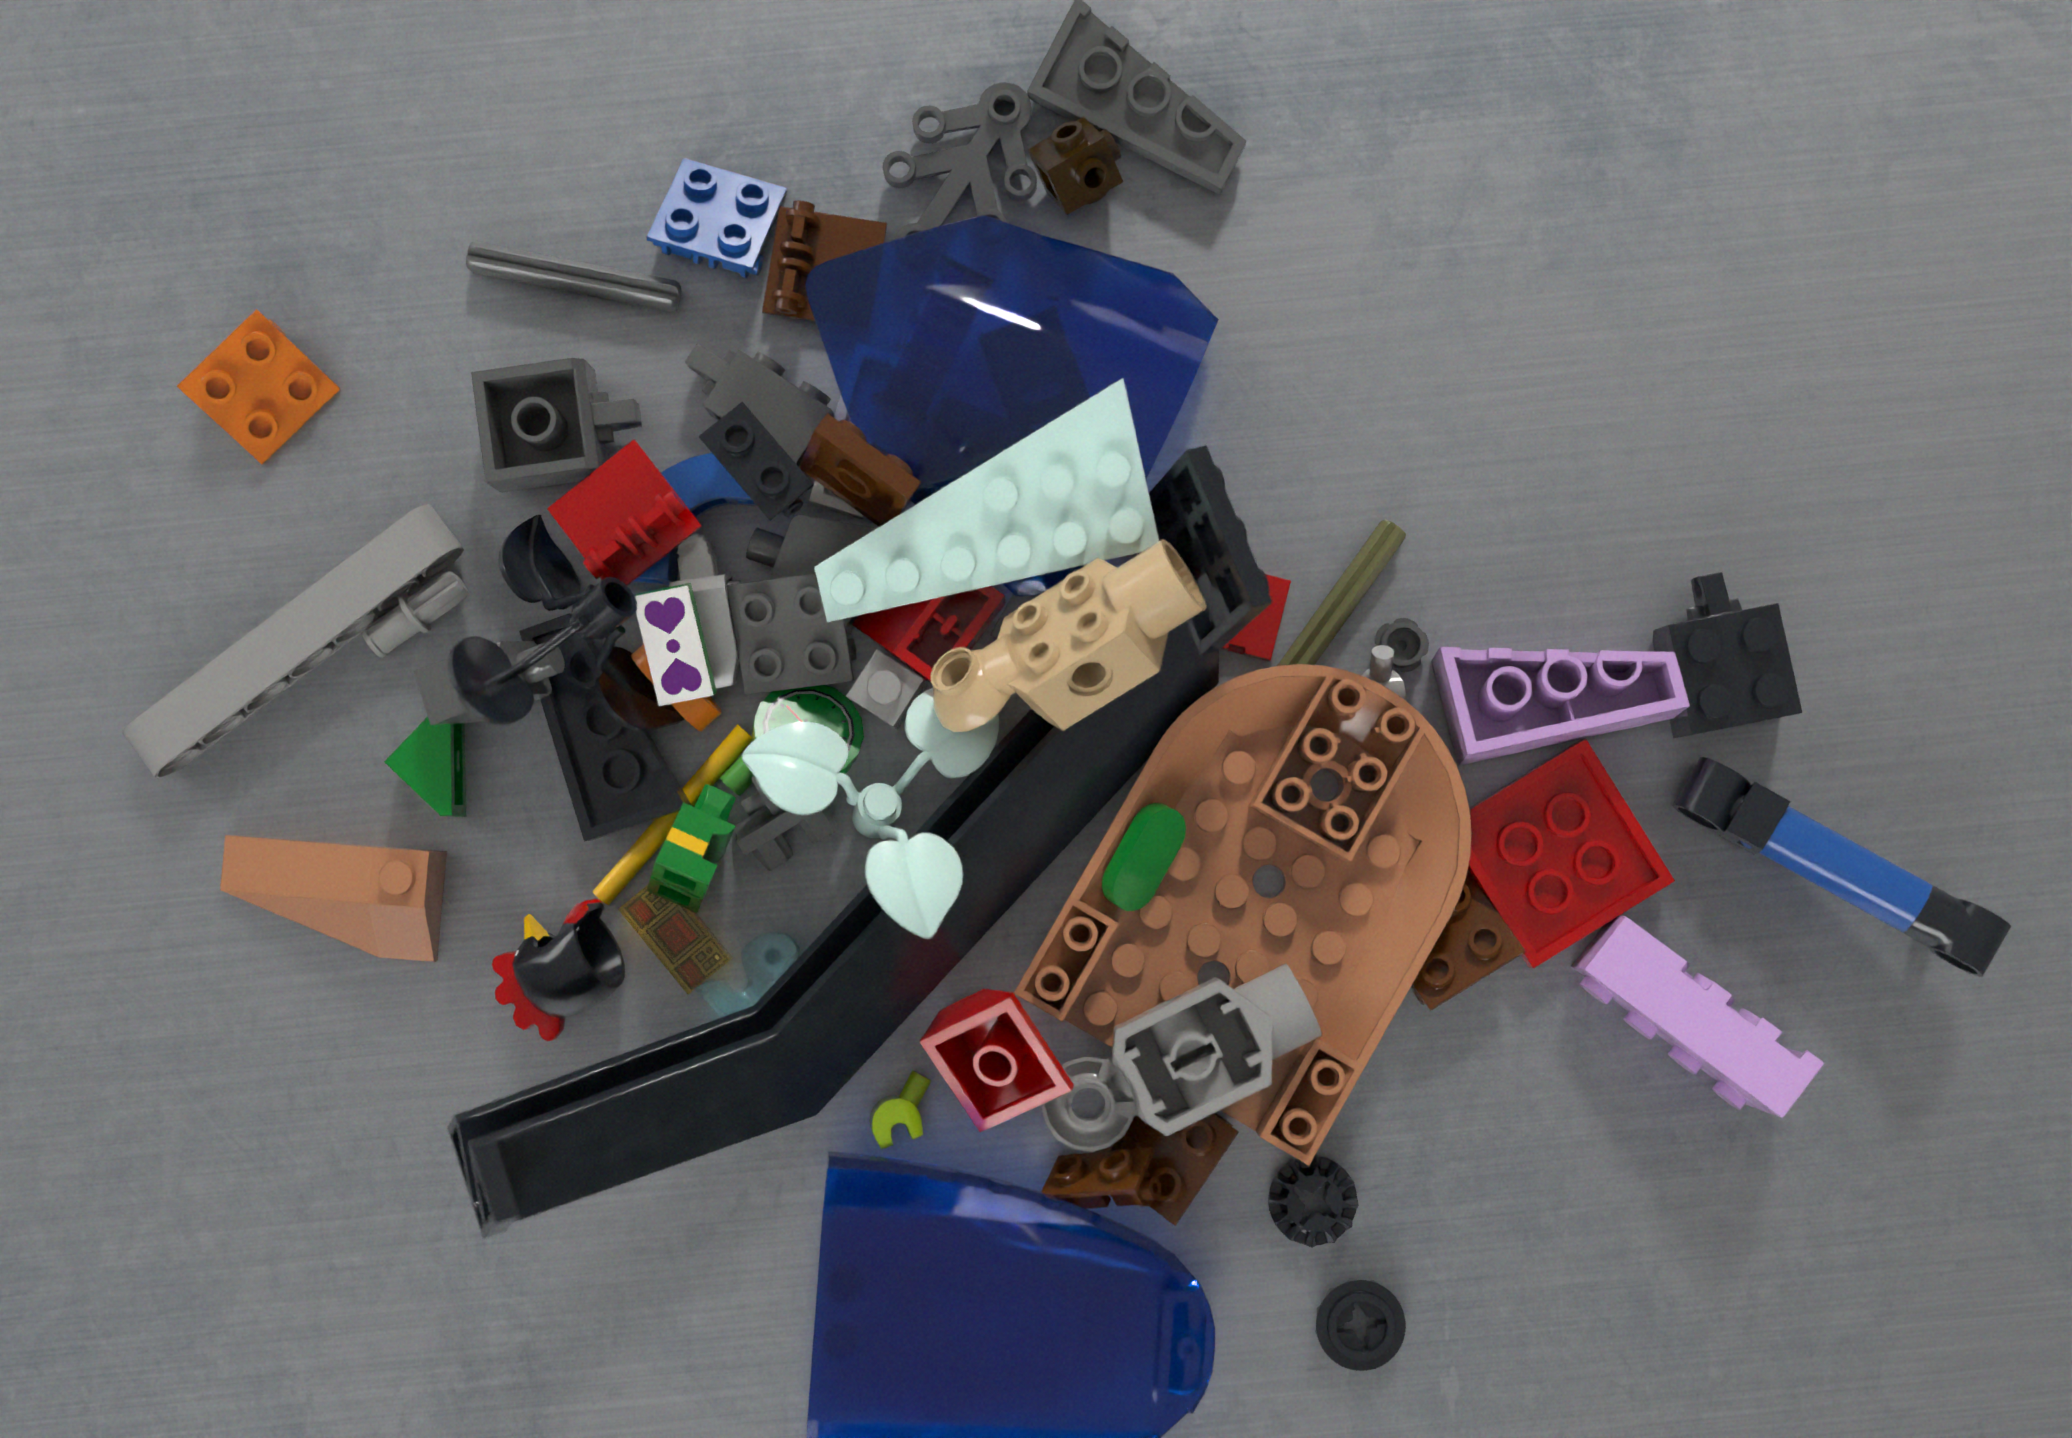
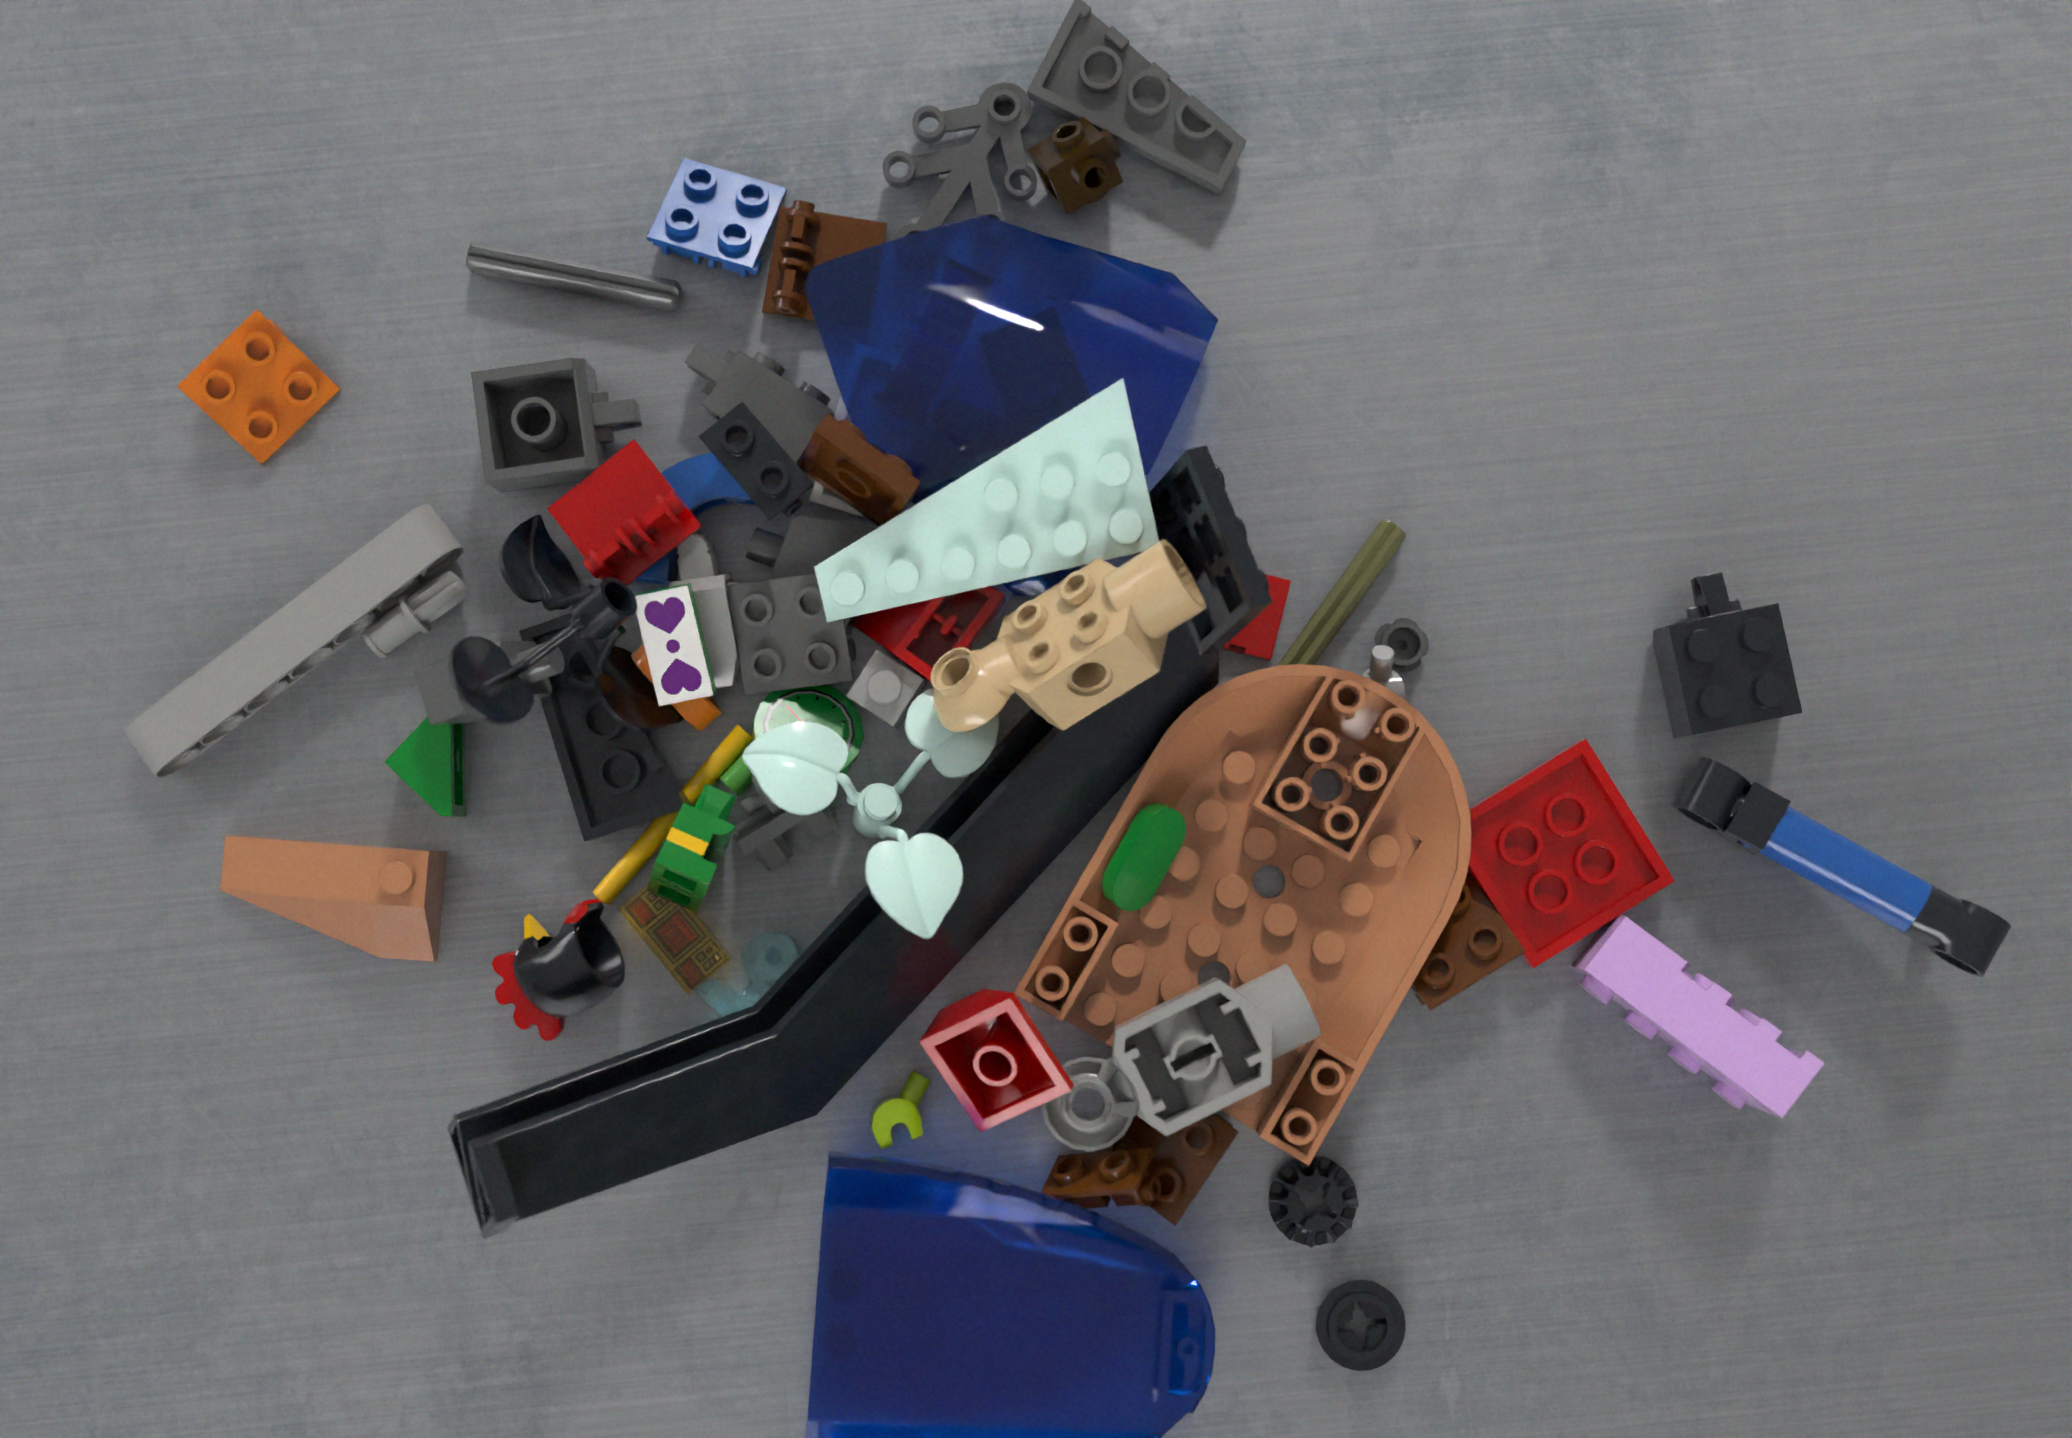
lavender wedge [1431,647,1690,766] -> none

